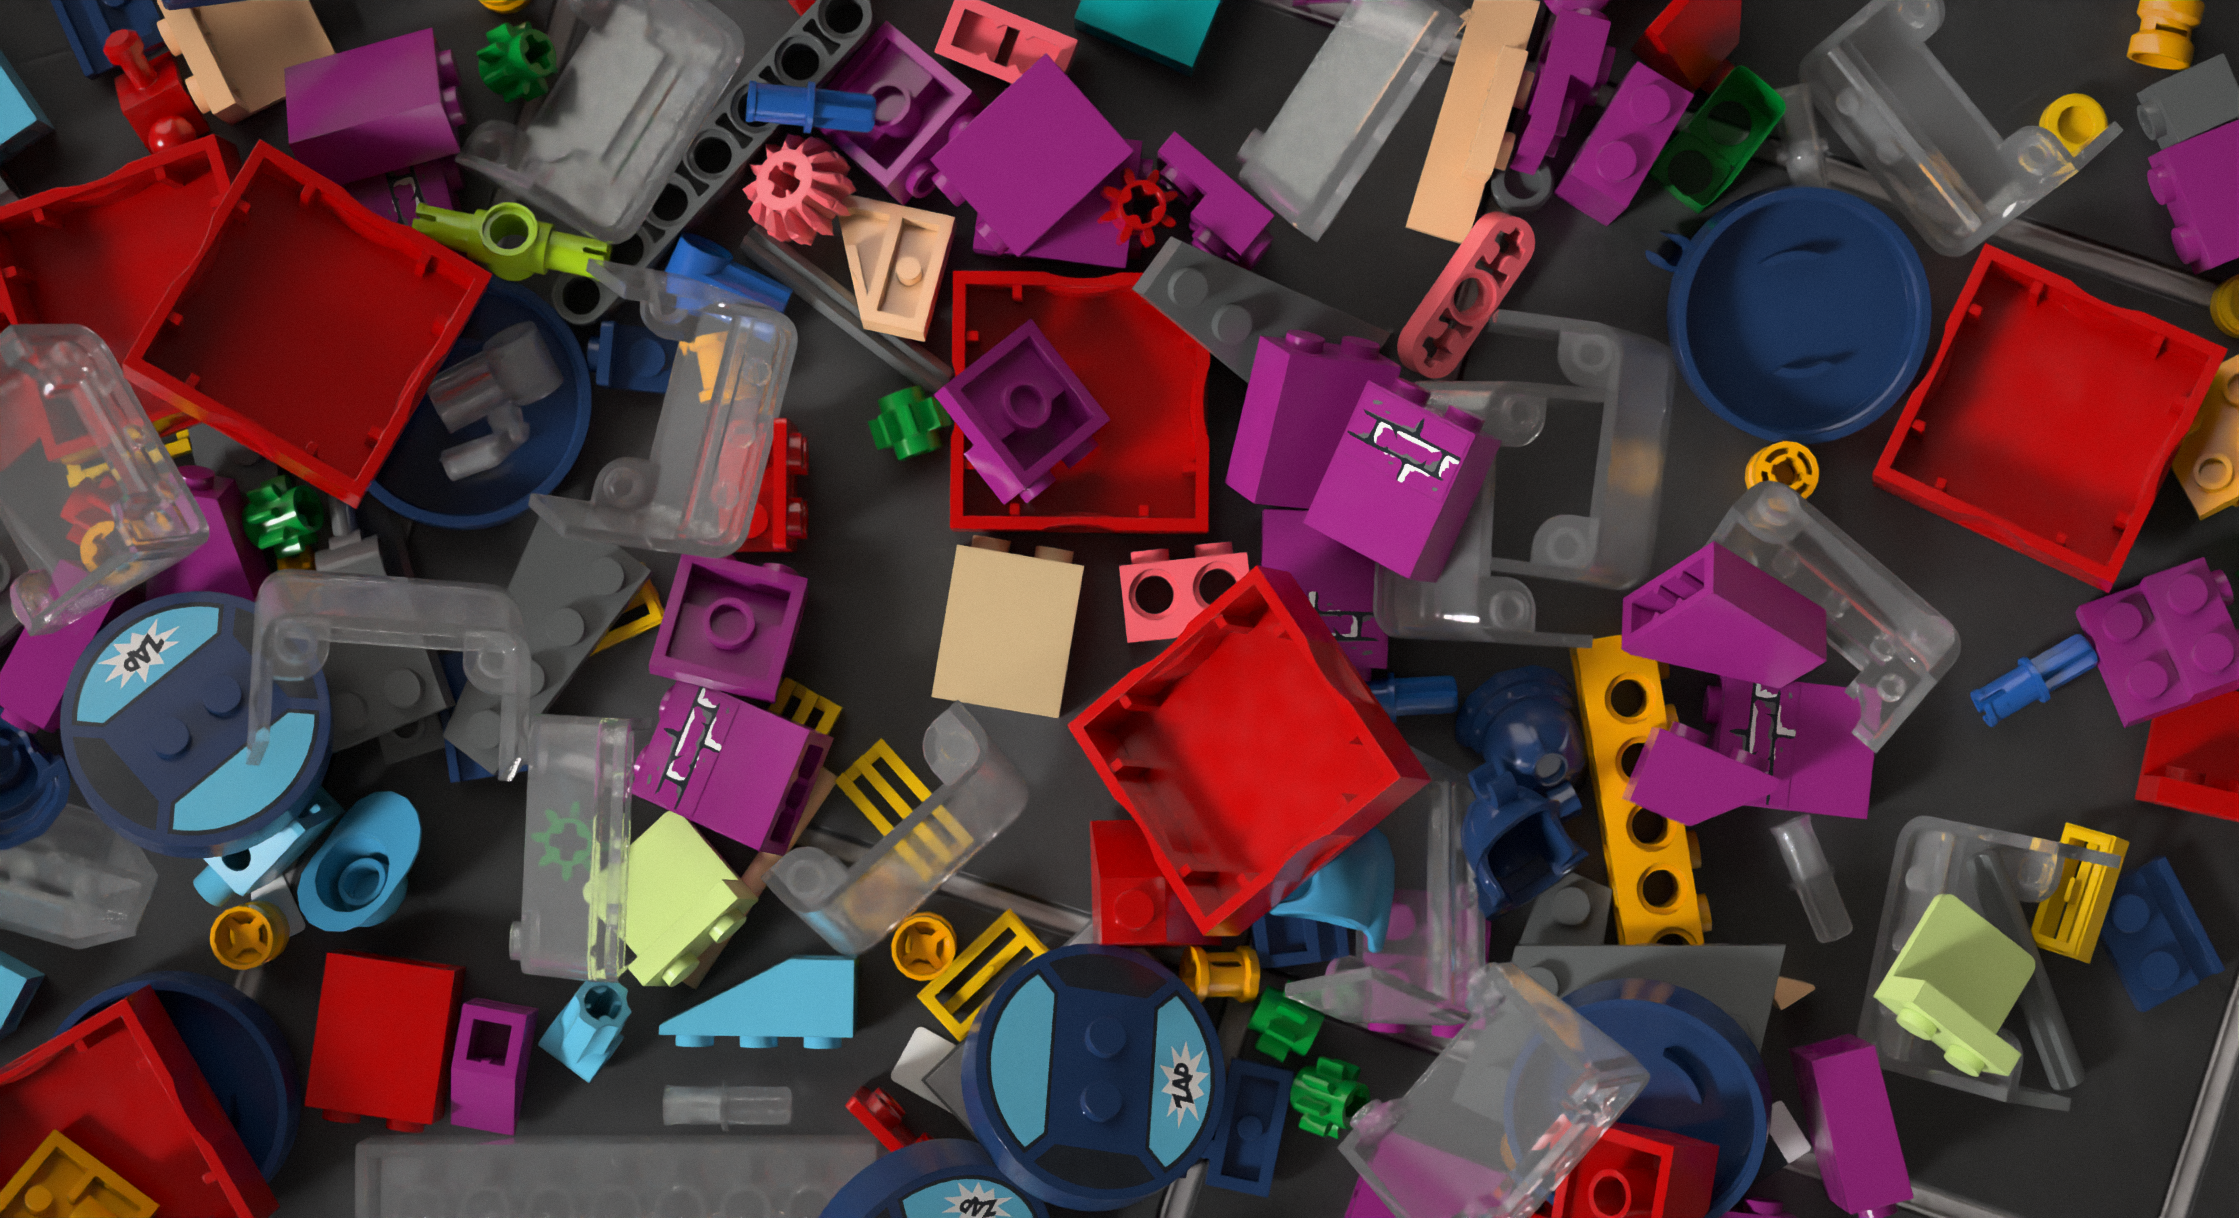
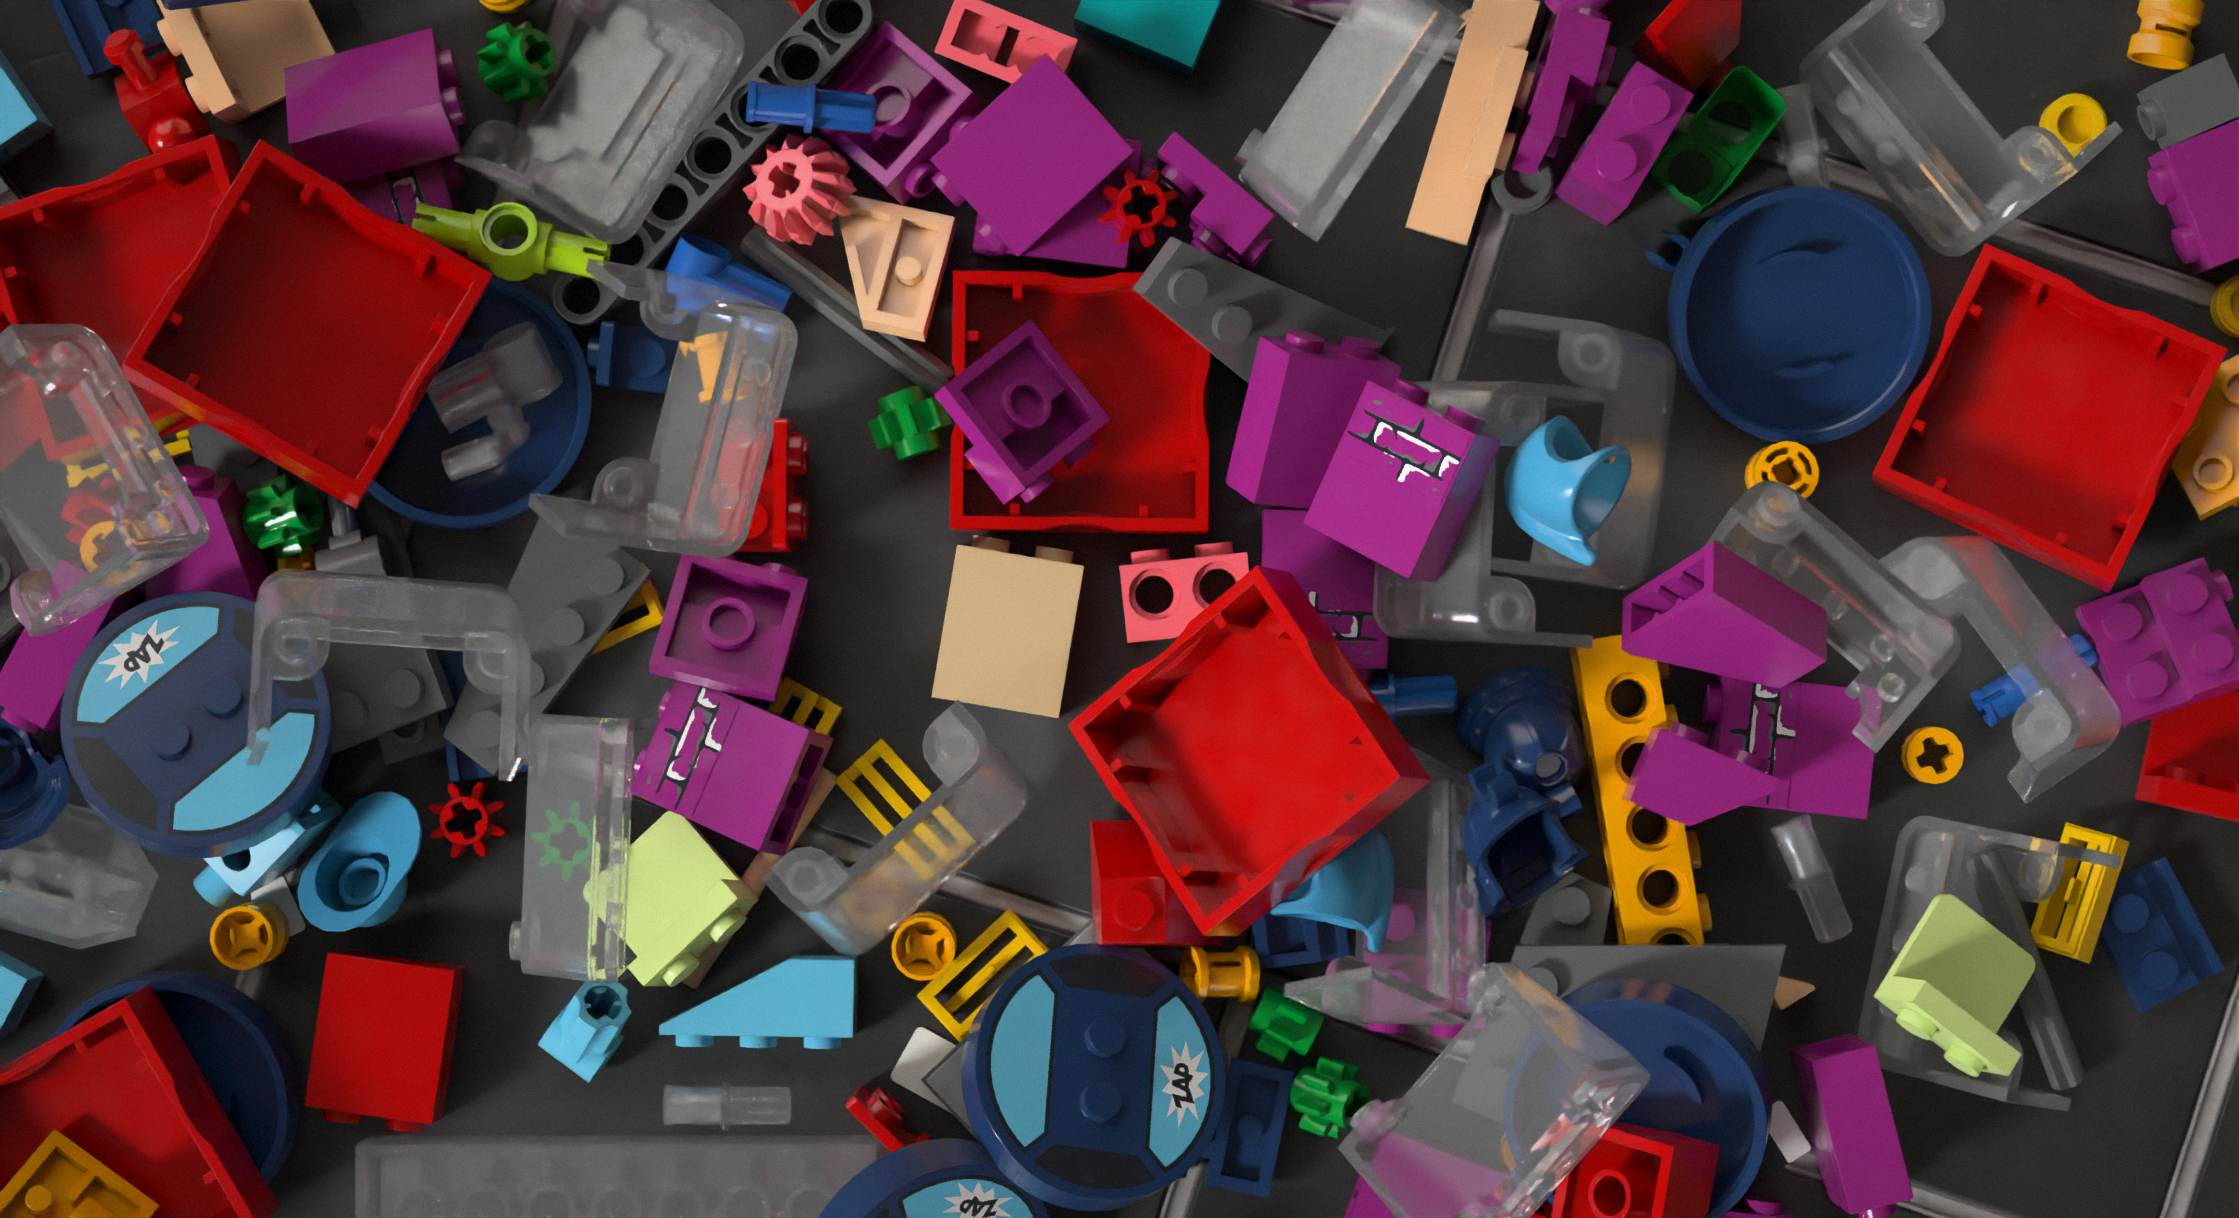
magenta slope [451,997,539,1136] -> none
coral beam [1397,211,1535,379] -> none
none -> red gear [428,781,510,858]
none -> dark azure piece [1503,415,1632,566]
none -> clear windscreen [1873,534,2122,804]
none -> light orange bush [1900,726,1964,784]

